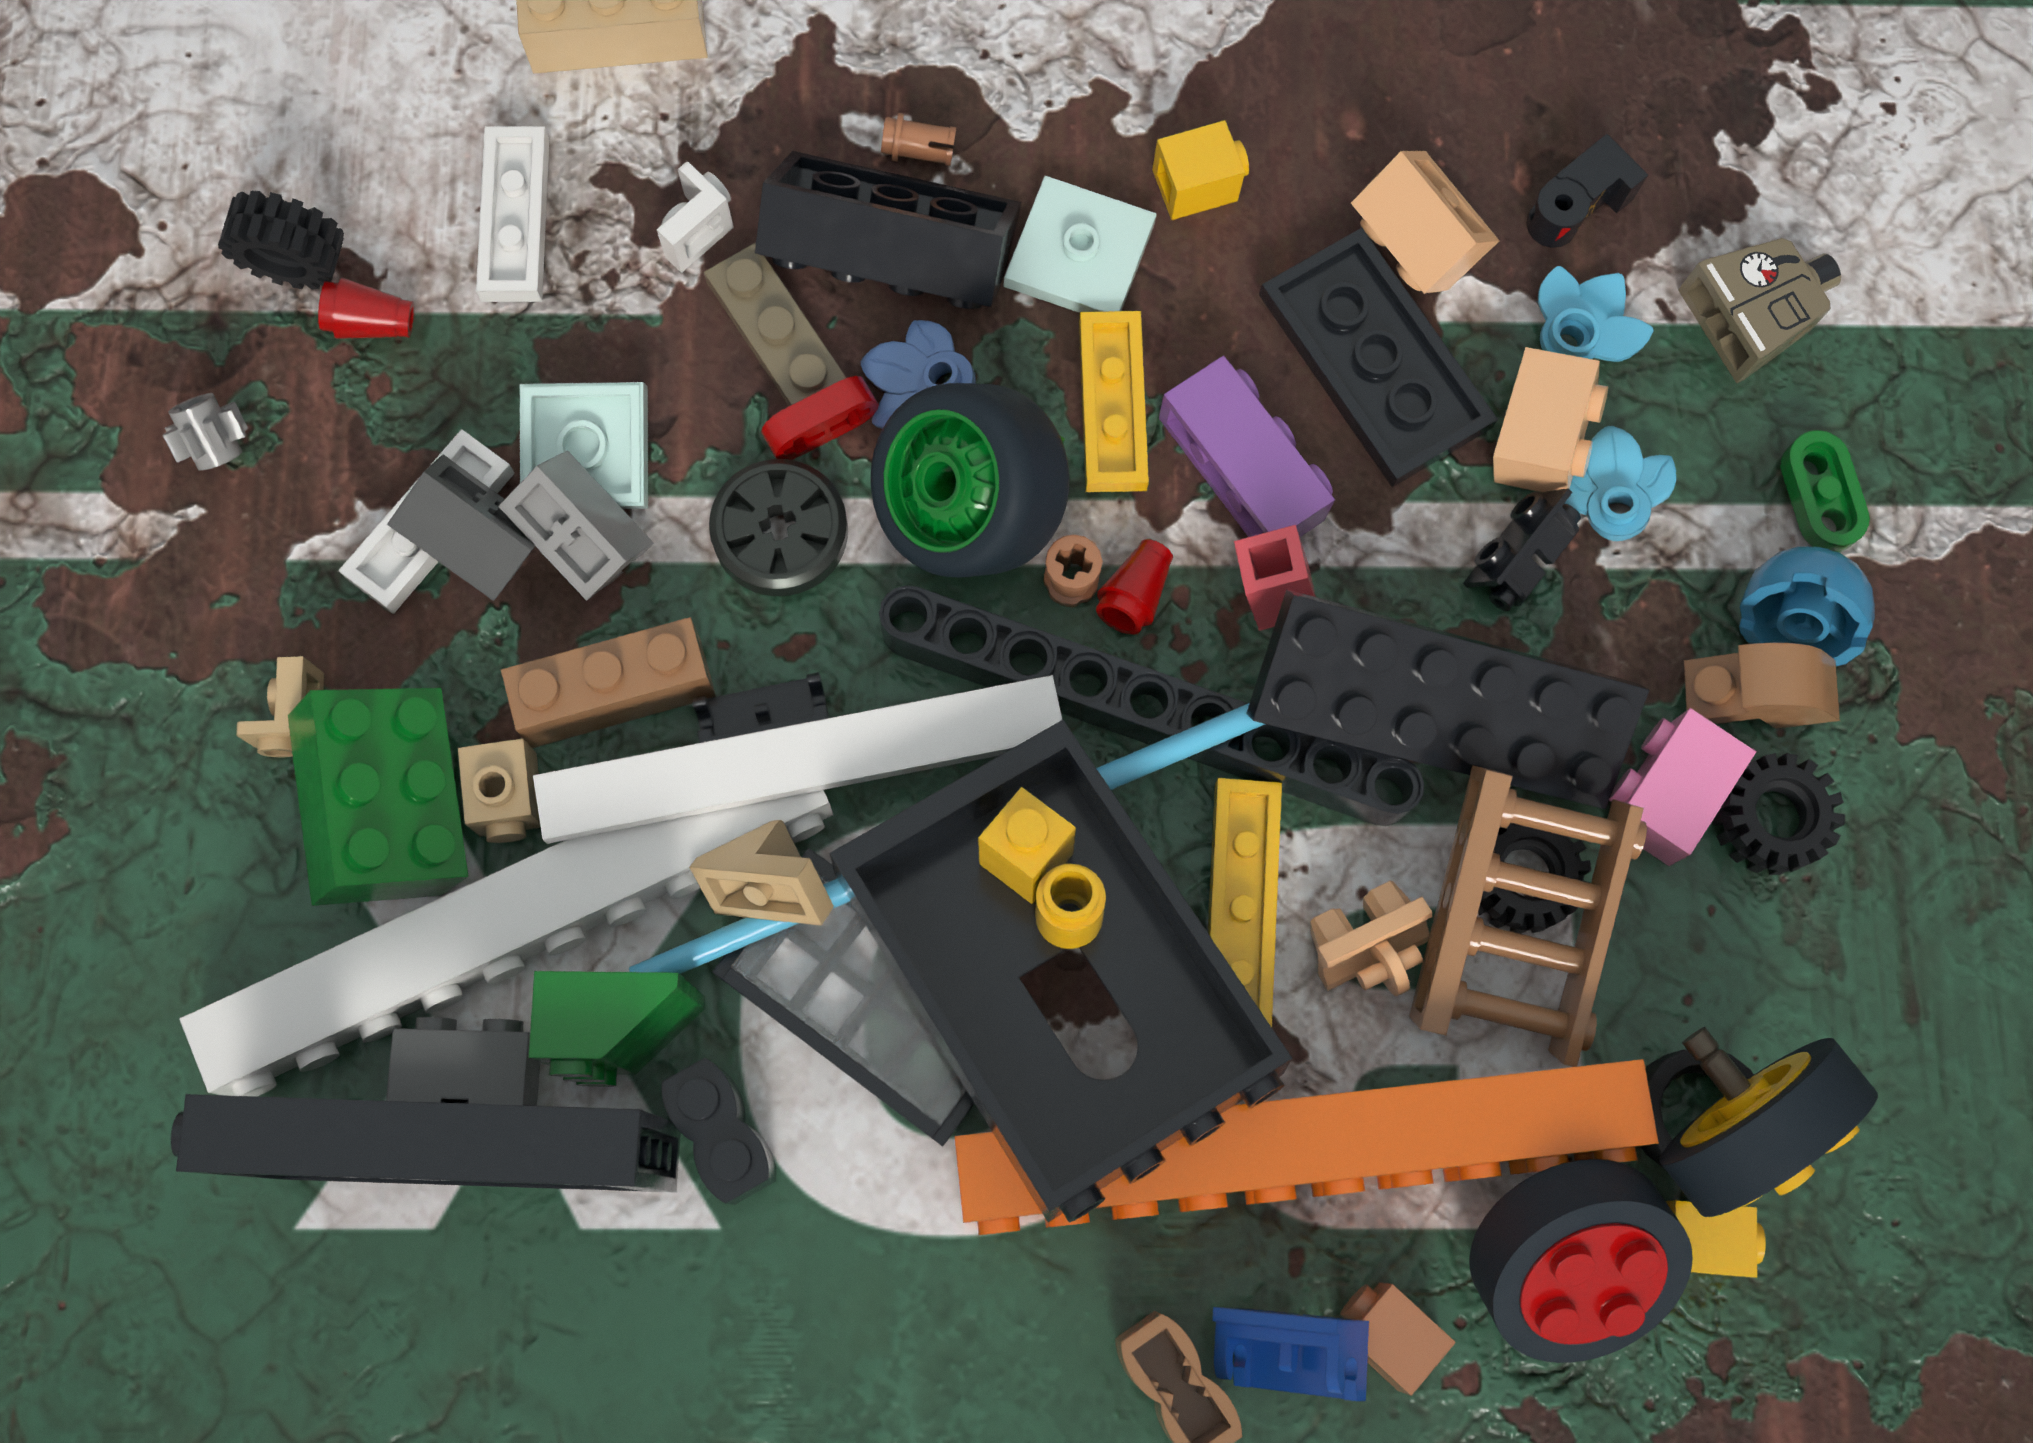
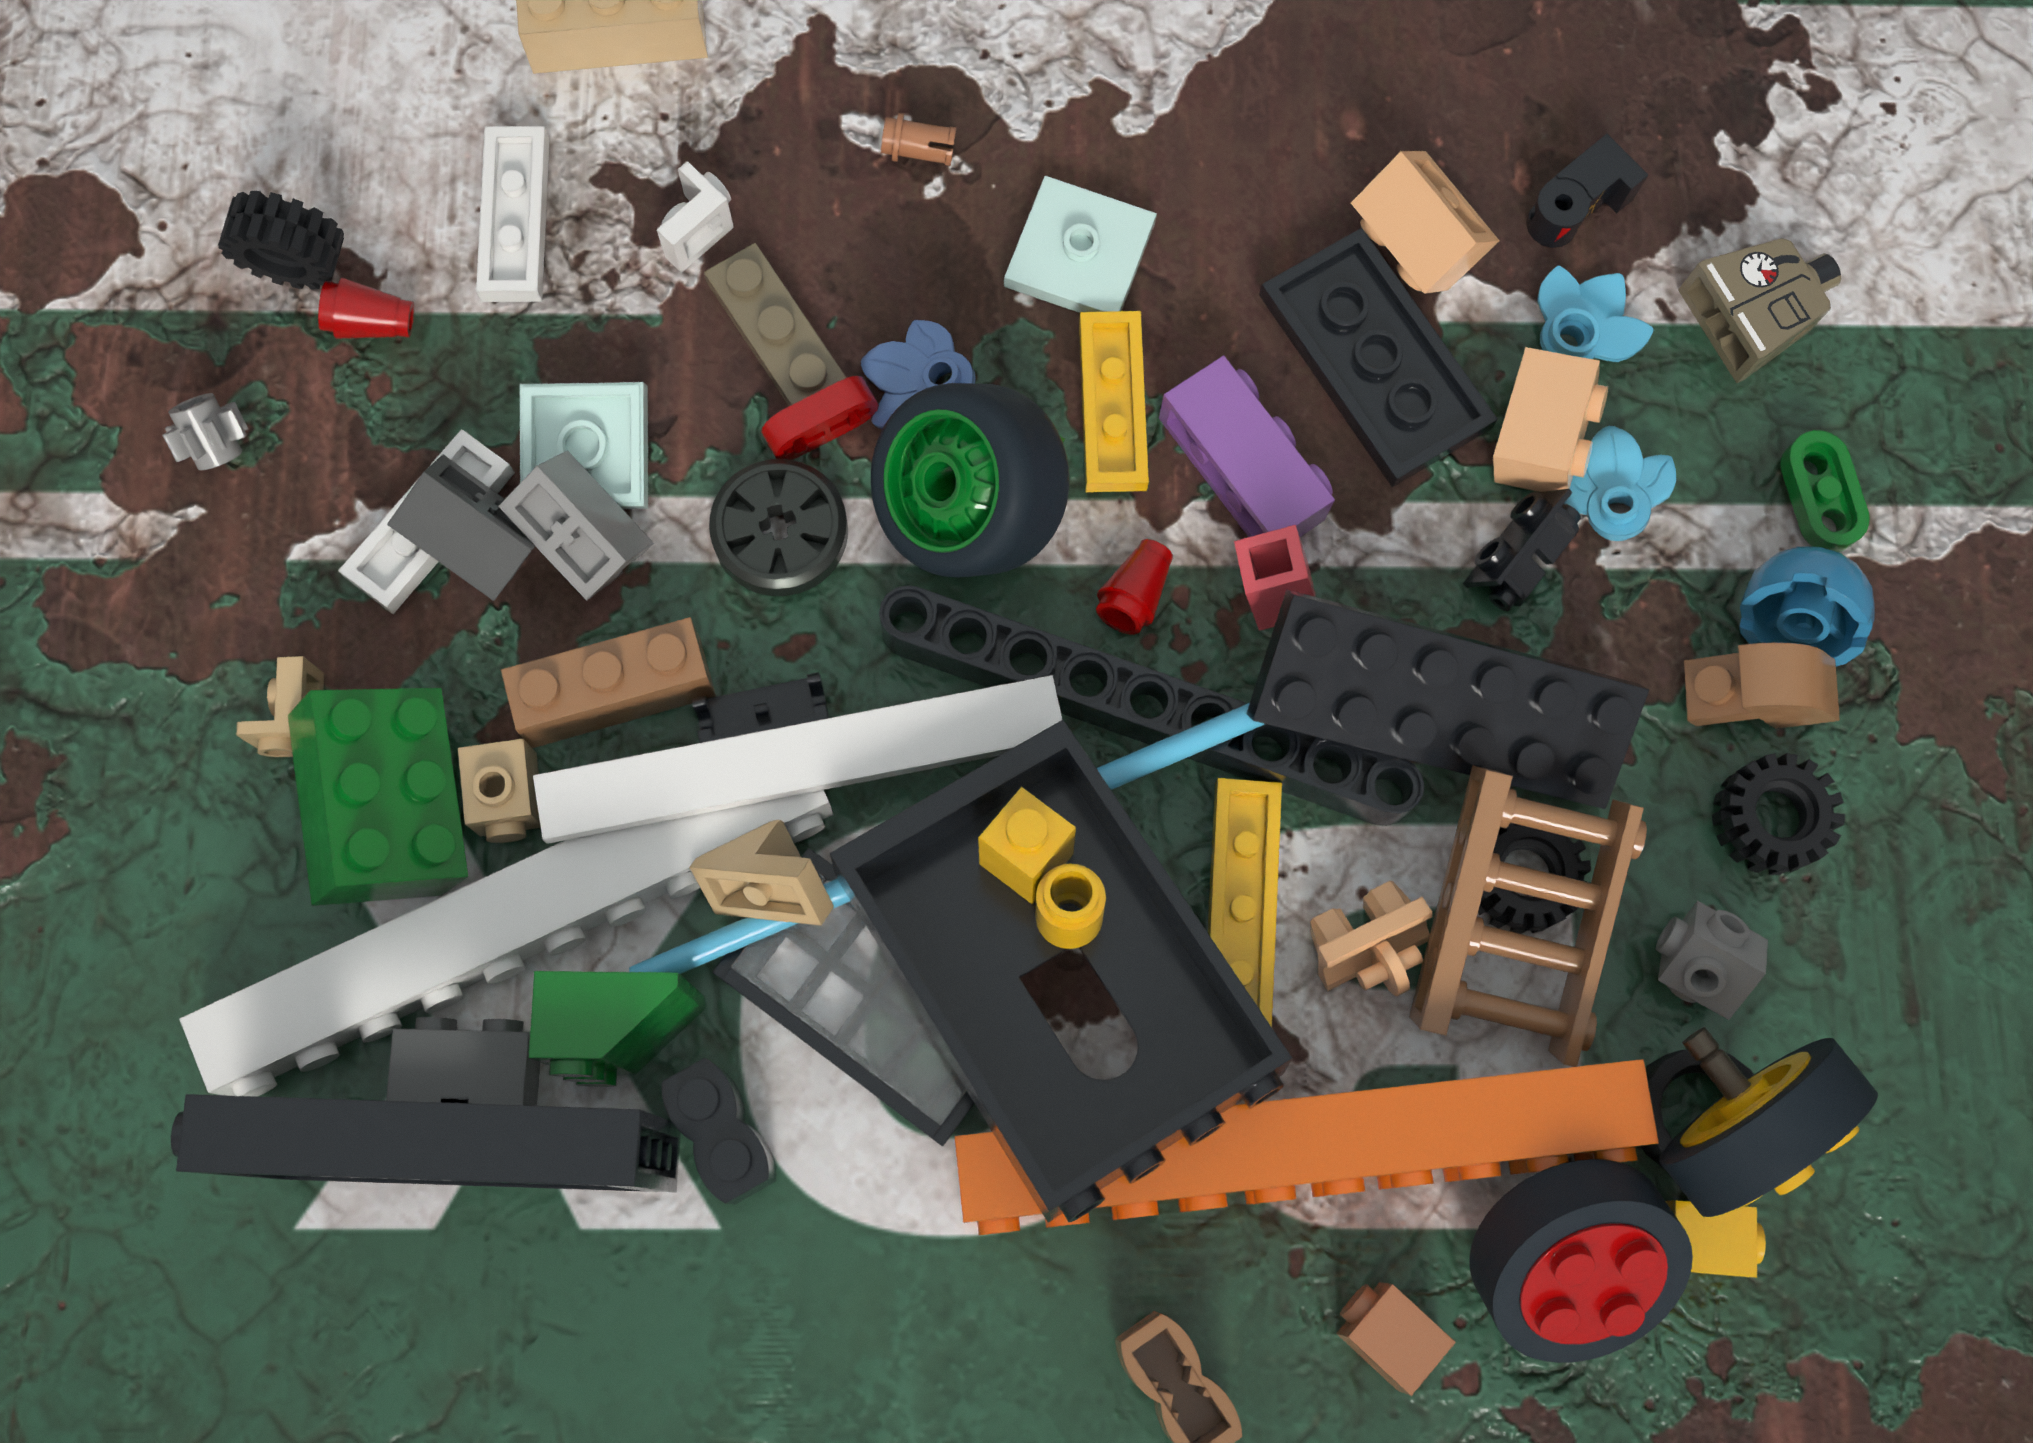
black slope [755,151,1022,309] -> none
nougat bush [1043,534,1103,608] -> none
yellow brick [1152,120,1249,220] -> none
blue hinge [1212,1307,1369,1401] -> none
bright pink brick [1607,708,1756,866] -> none
none -> light grey brick [1655,901,1768,1020]

